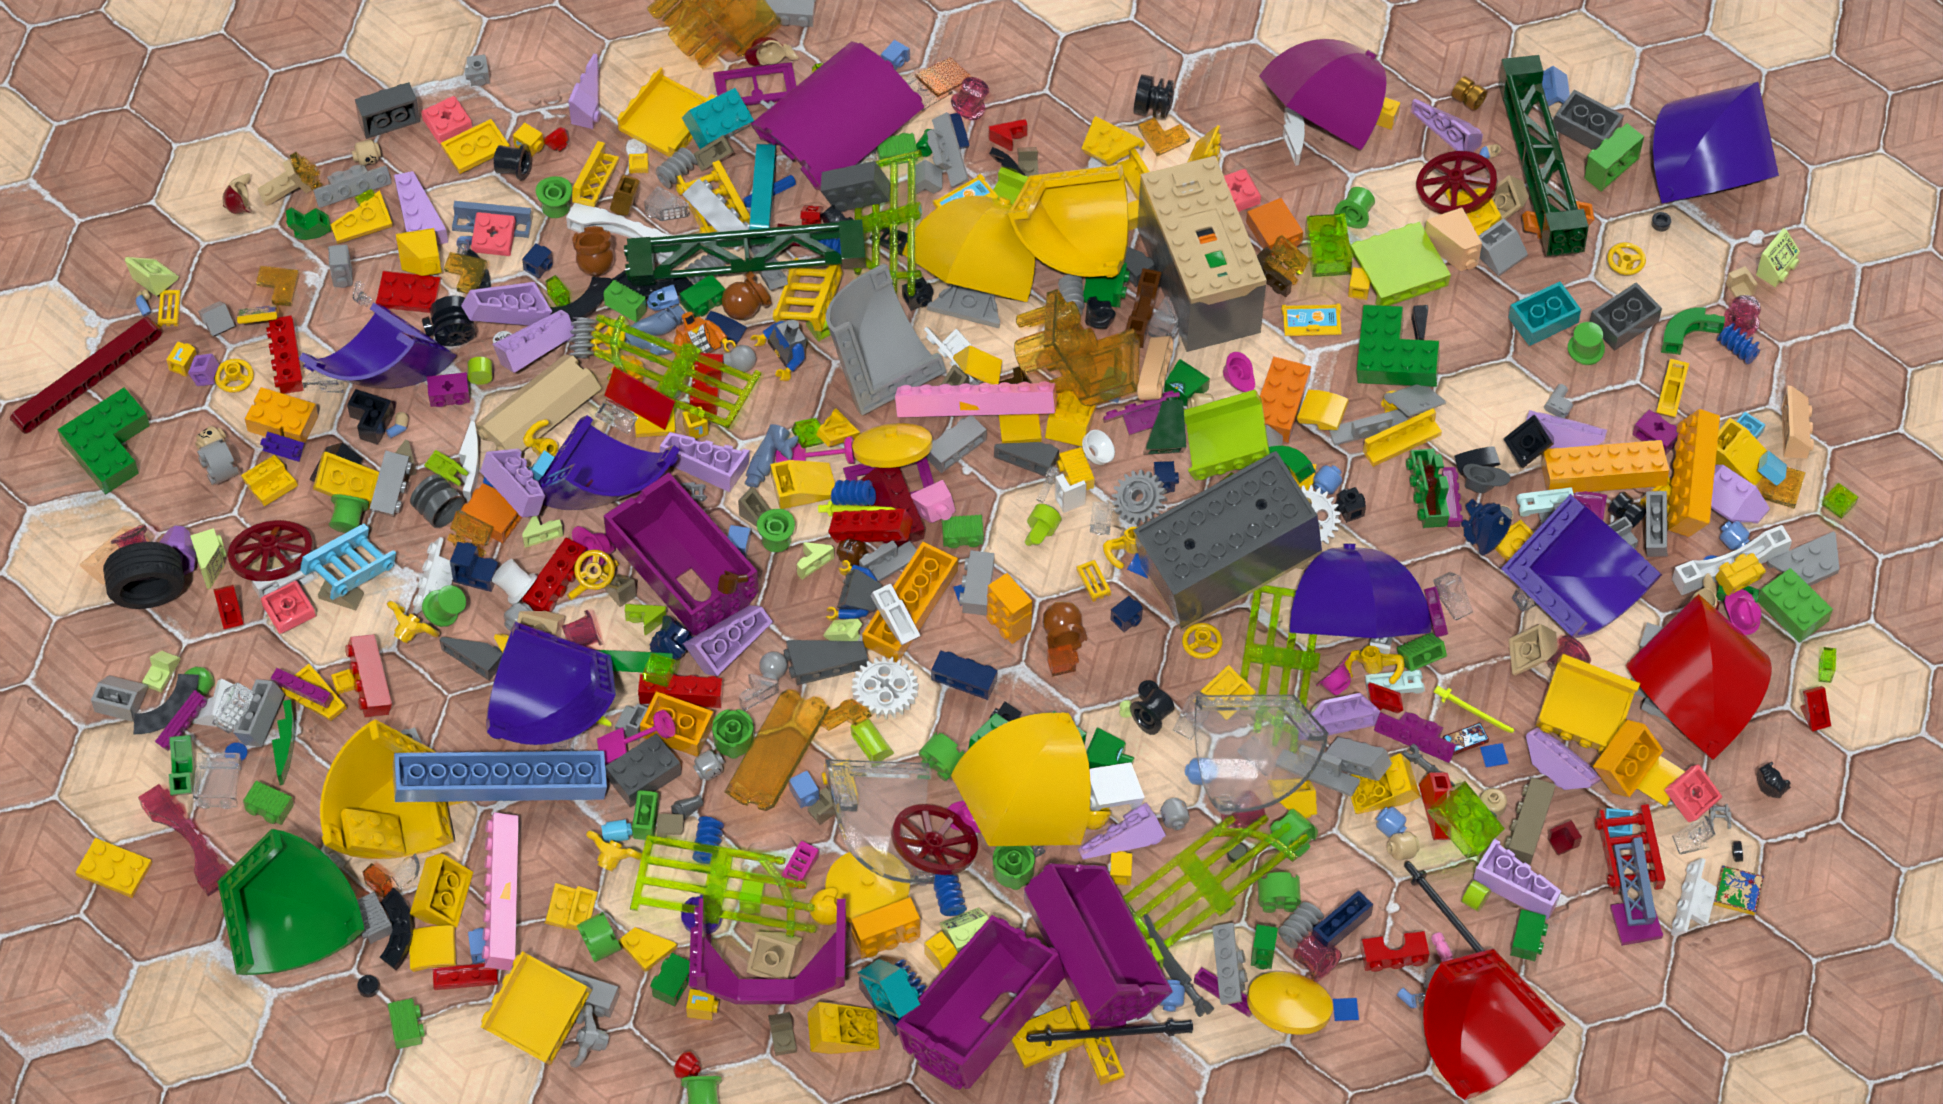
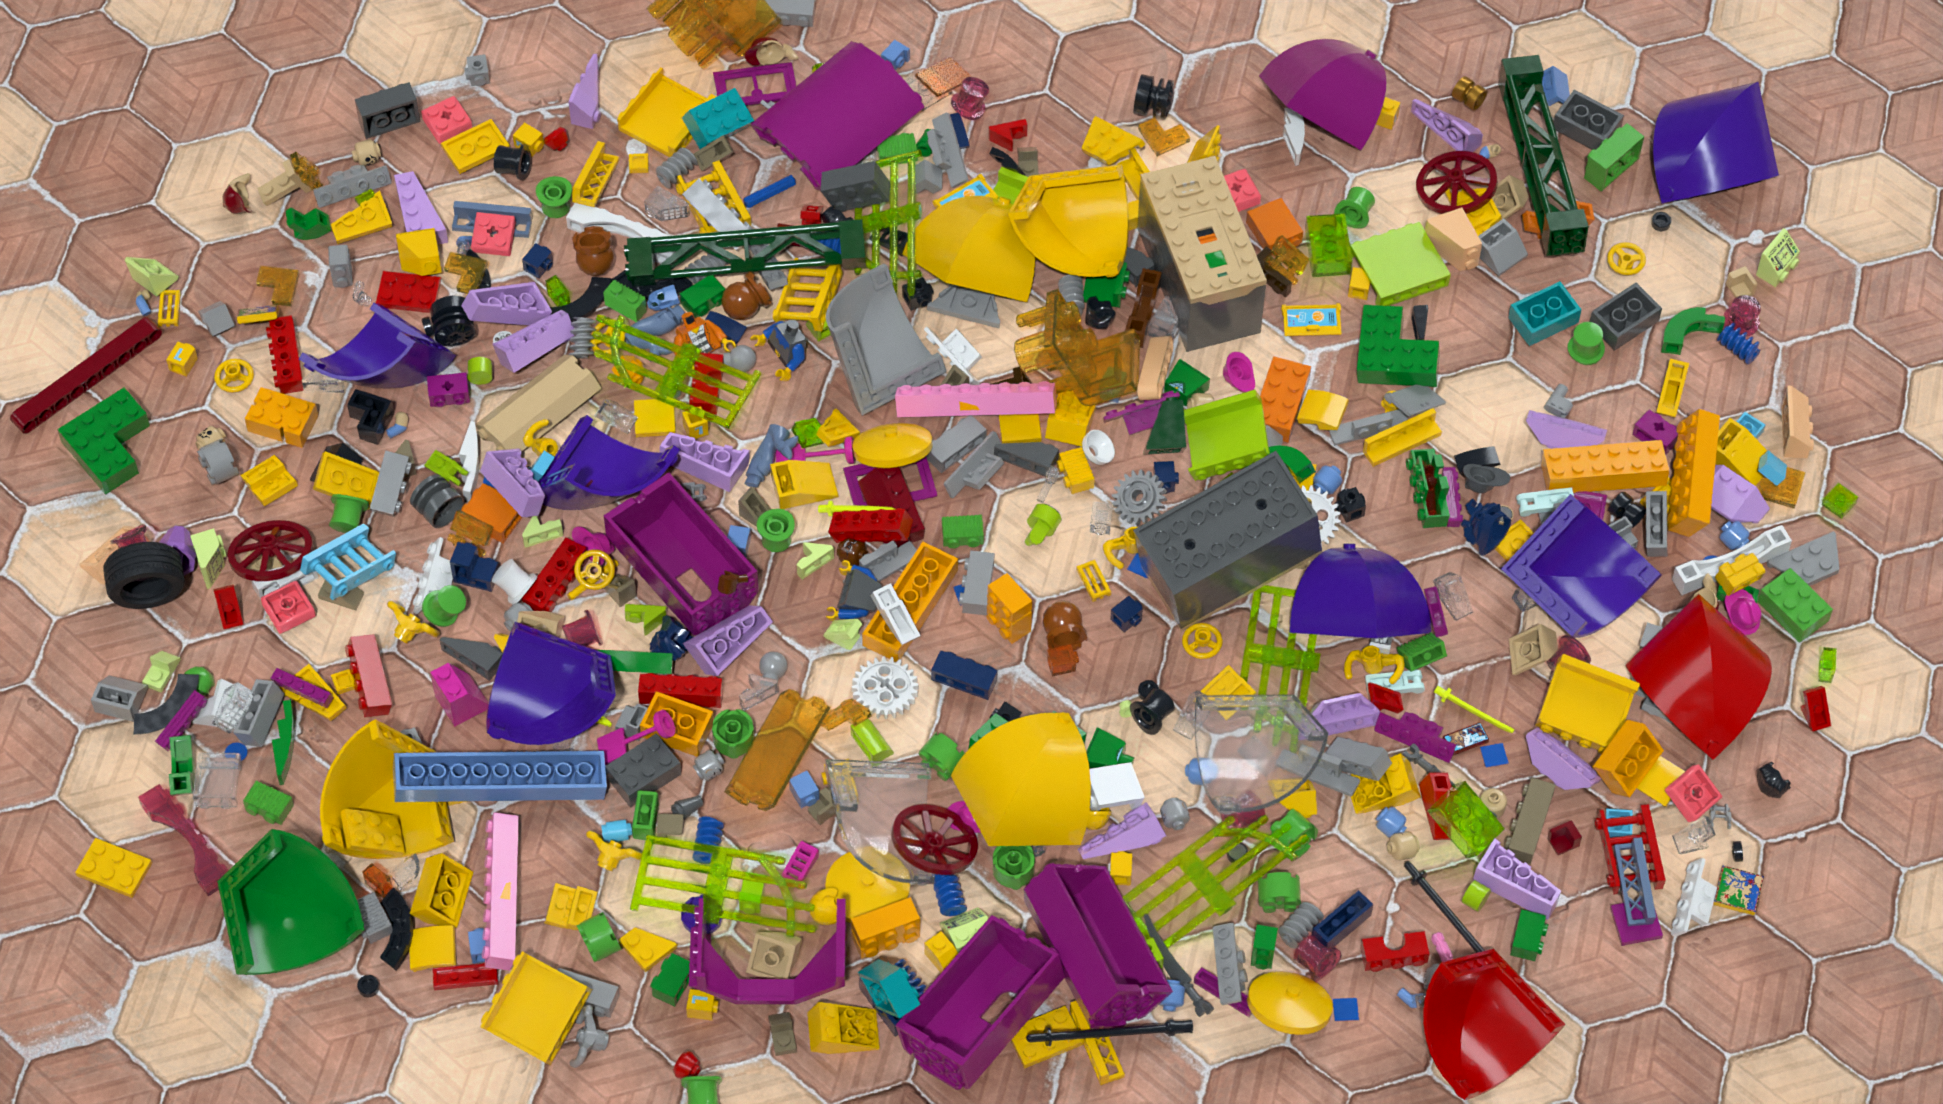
medium lavender brick [188,354,219,386] -> none
dark purple hinge [260,431,304,462] -> none
bright green brick [388,998,425,1049] -> none
red window [604,367,676,430] -> none
pearl gold brick [610,175,640,216] -> none
clear neon green piece [643,653,676,687] -> none
teal beam [750,144,776,229] -> none
dark grey slope [783,640,868,685] -> none
blue piece [831,480,876,505] -> none
bright pink torso [910,480,955,523] -> none
yellow slope [953,345,1002,385] -> none
white panel [1055,474,1086,513] -> none
dark pink piece [1316,653,1351,696] -> none
black slope [1503,415,1554,468] -> none
none -> dark pink slope [430,663,489,727]
none -> light grey bracket [944,431,1004,498]

